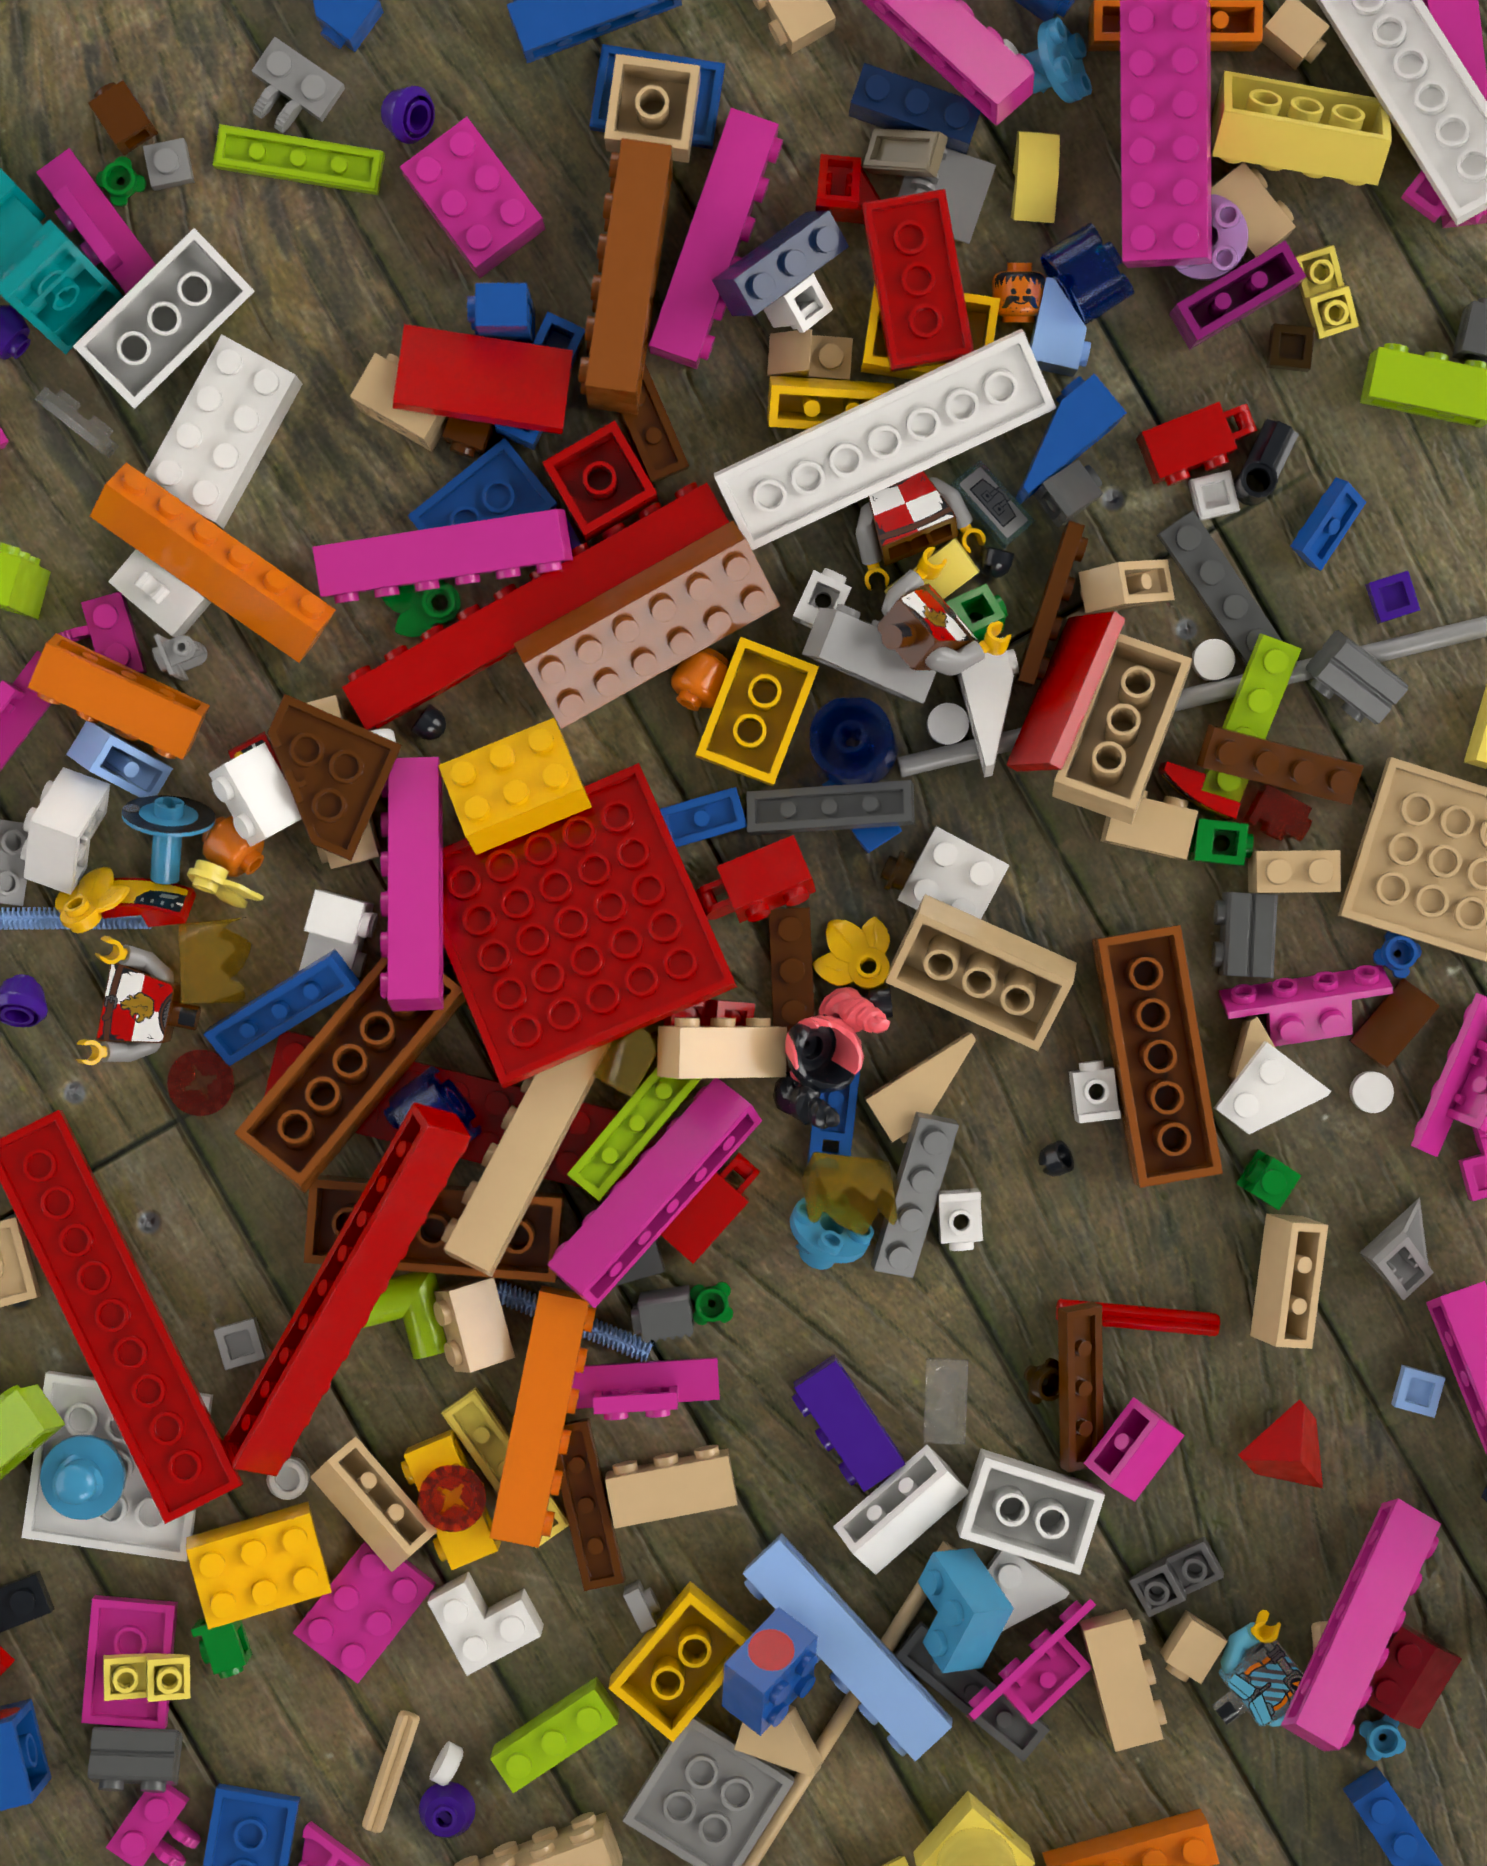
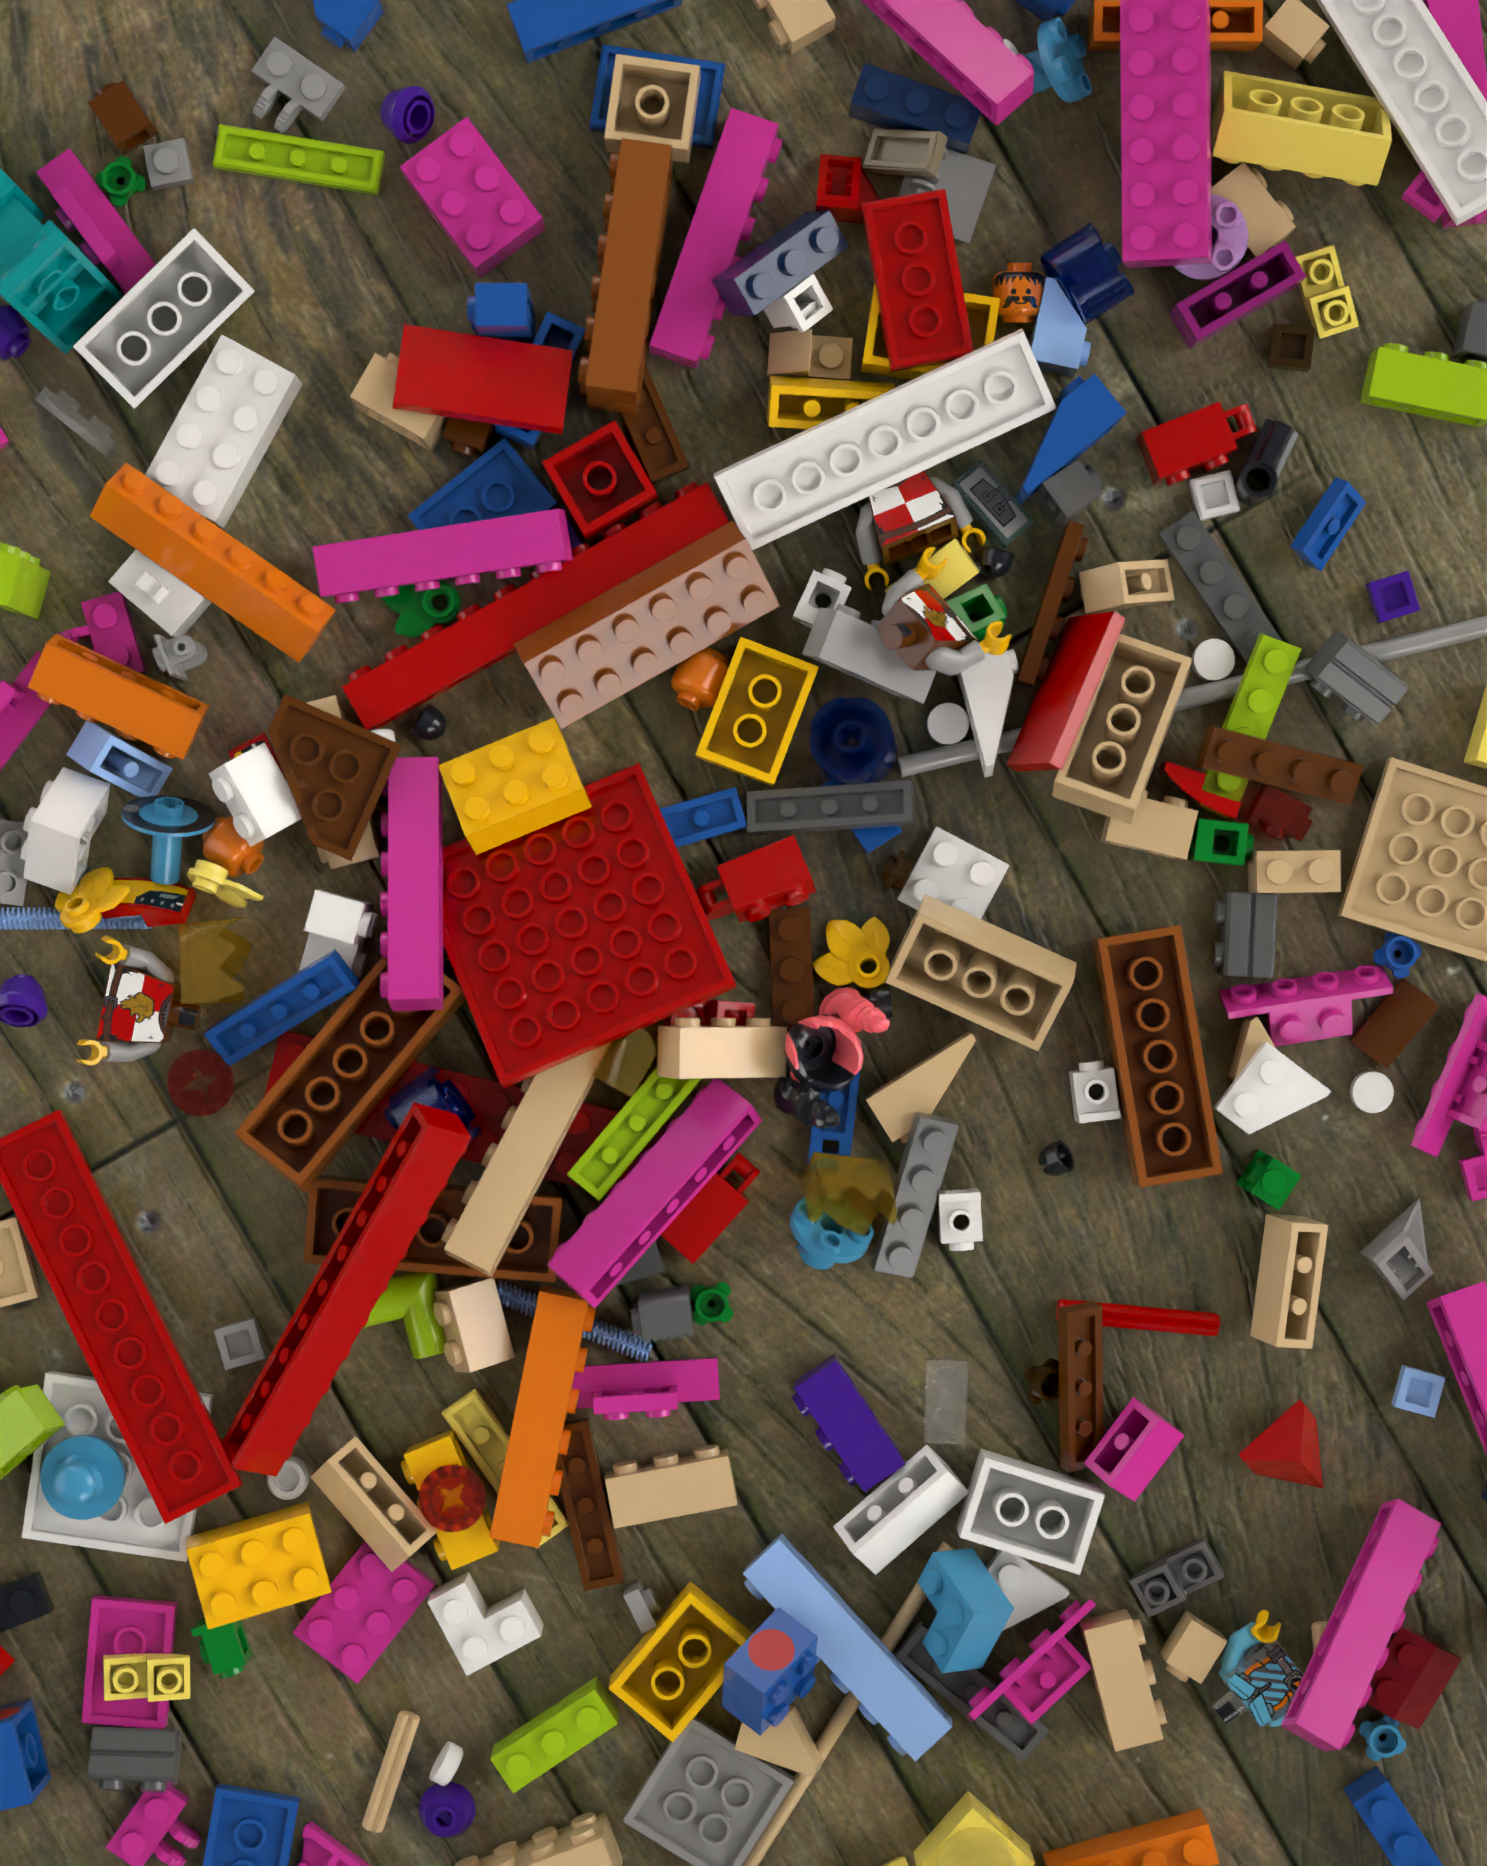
light yellow slope [1011,131,1060,223] -> none

